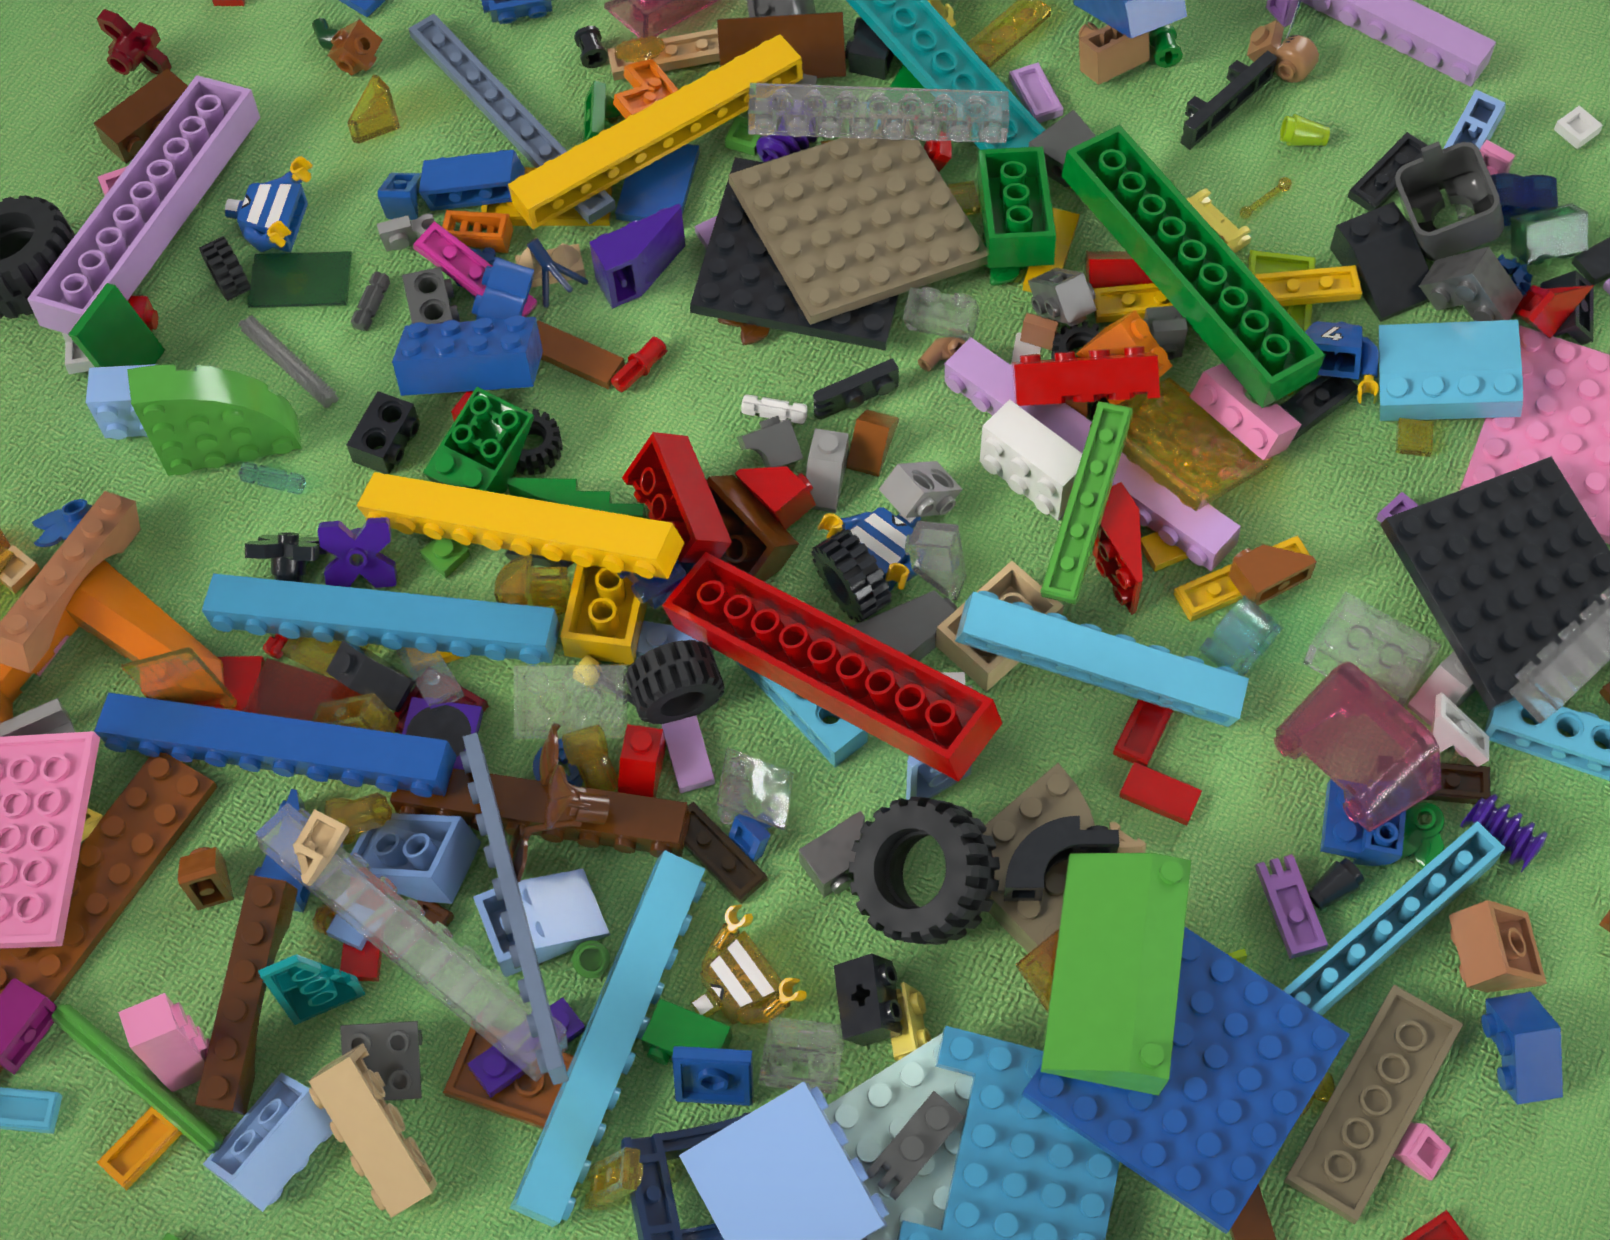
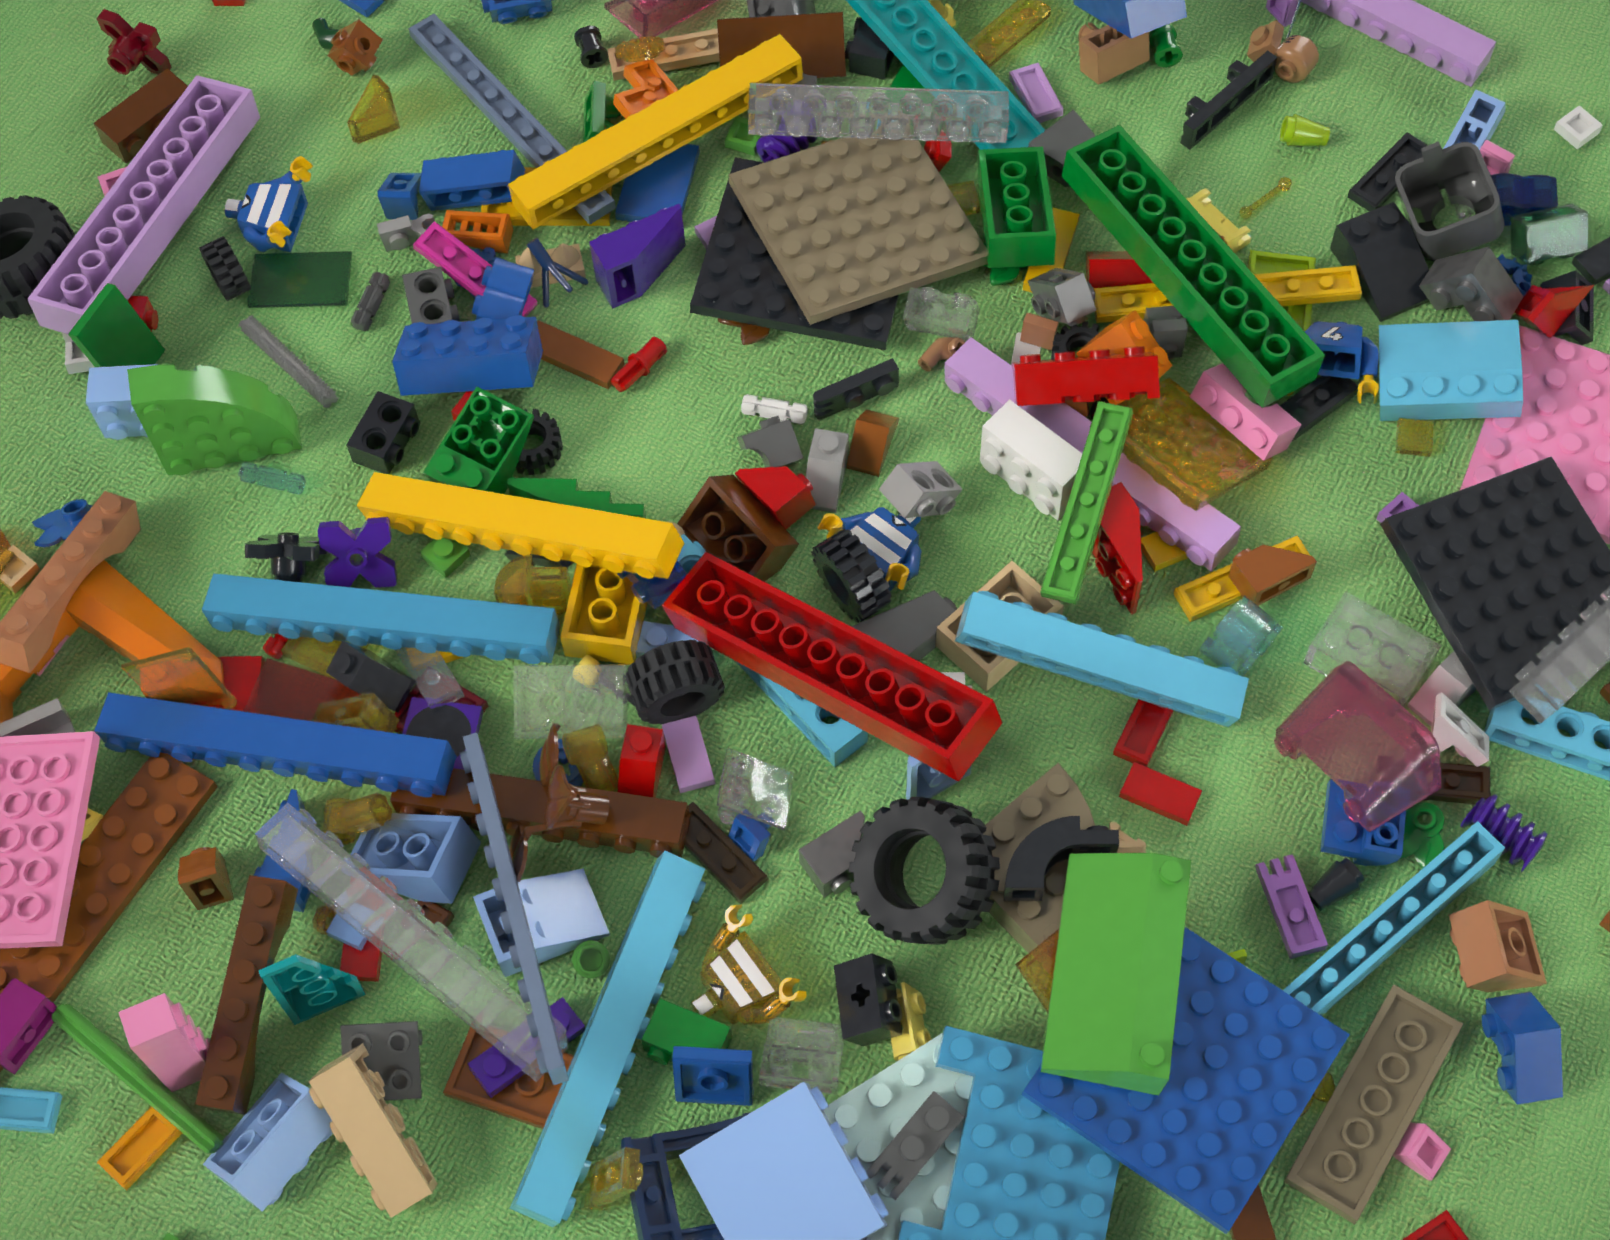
tan slope [293,809,350,887] -> none
red wedge [622,432,732,564] -> none
clear slope [905,521,966,600] -> none

